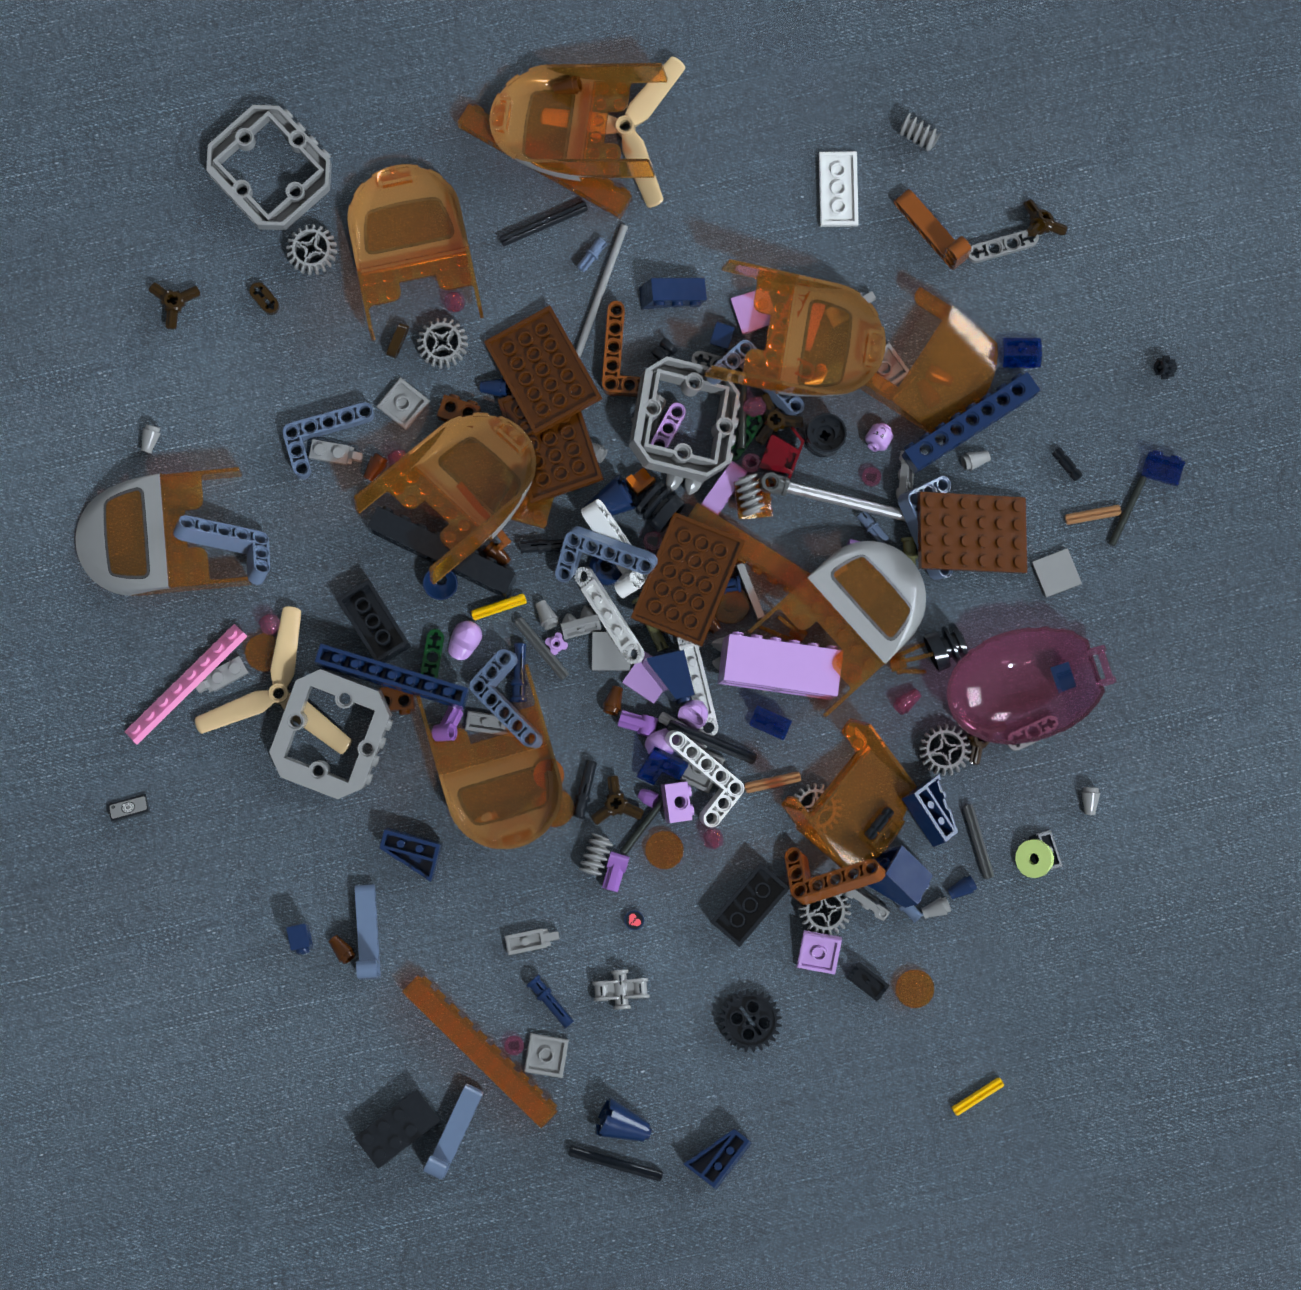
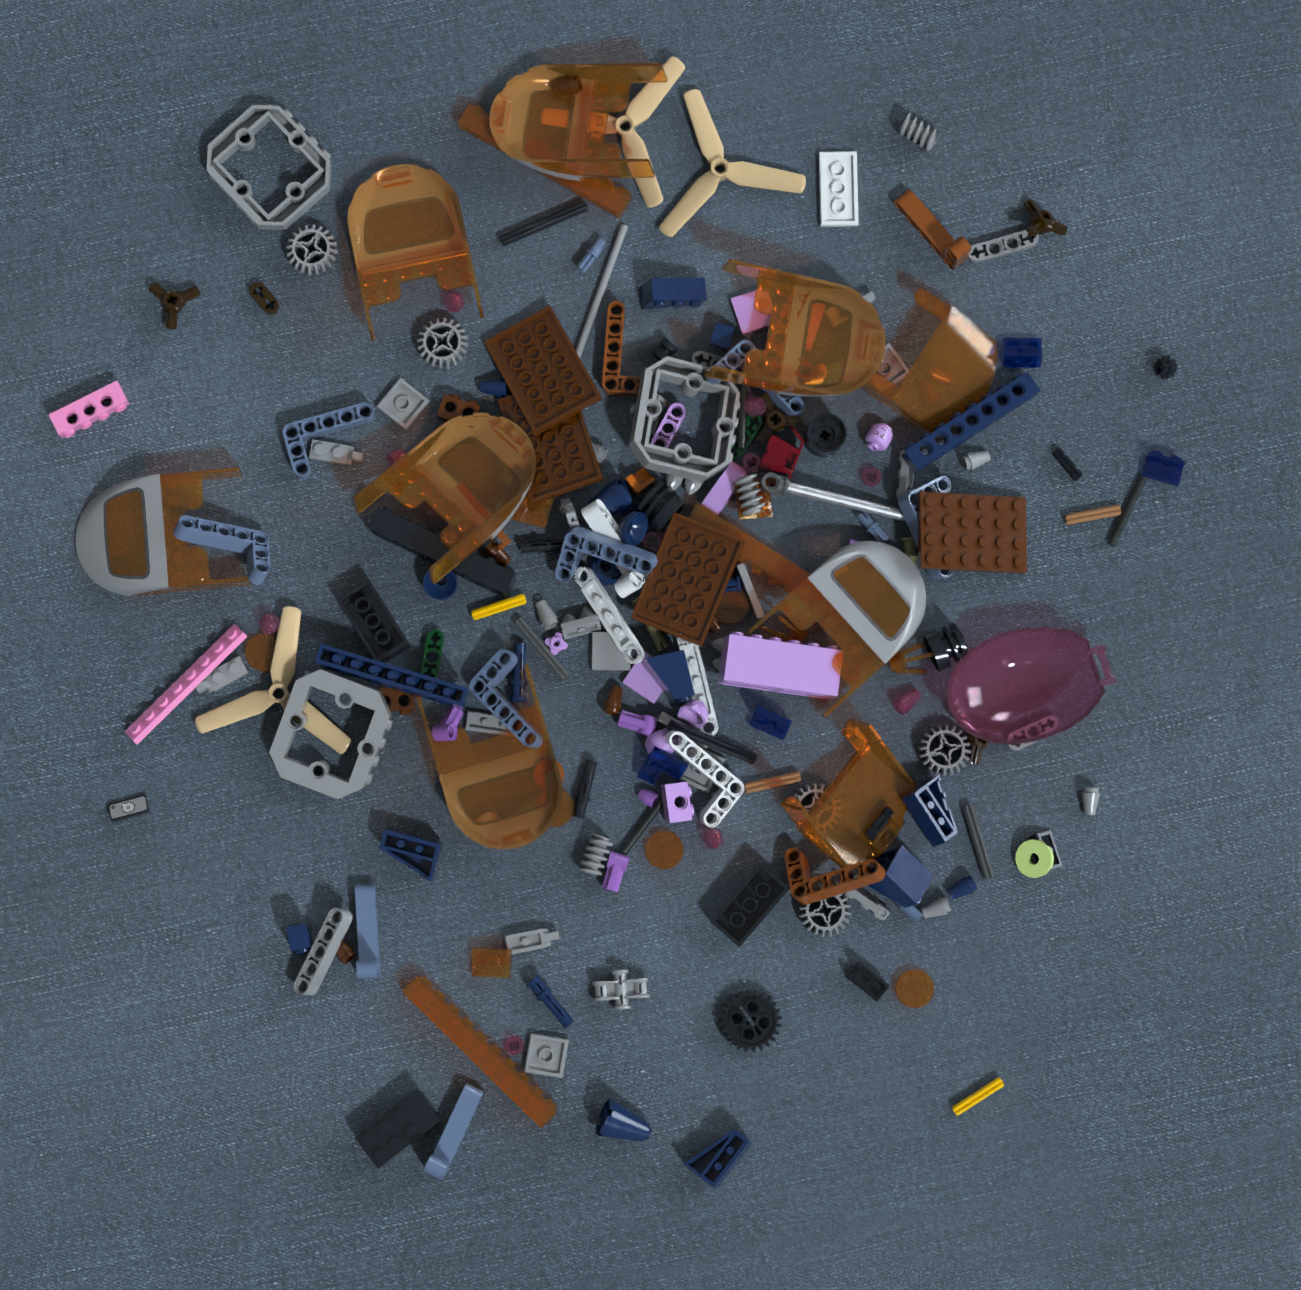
light grey cone [141,424,161,453] -> none
reddish brown cone [363,453,388,482] -> none
dark brown beam [386,323,409,359] -> none
lavender piece [448,621,482,660] -> none
black axle [568,1146,663,1181] -> none
dark brown bush [591,776,644,825] -> none
tile [625,911,644,930] -> none
lavender tile [797,930,842,975] -> none
light grey tile [1032,548,1082,598] -> none
dark blue panel [1050,662,1077,693] -> none
none -> bright pink brick [48,381,130,438]
none -> light grey beam [294,908,352,996]
none -> clear orange plate [472,947,512,978]
none -> light grey piece [559,497,579,528]
none -> dark blue piece [619,511,648,546]
none -> tan piece [659,89,806,237]

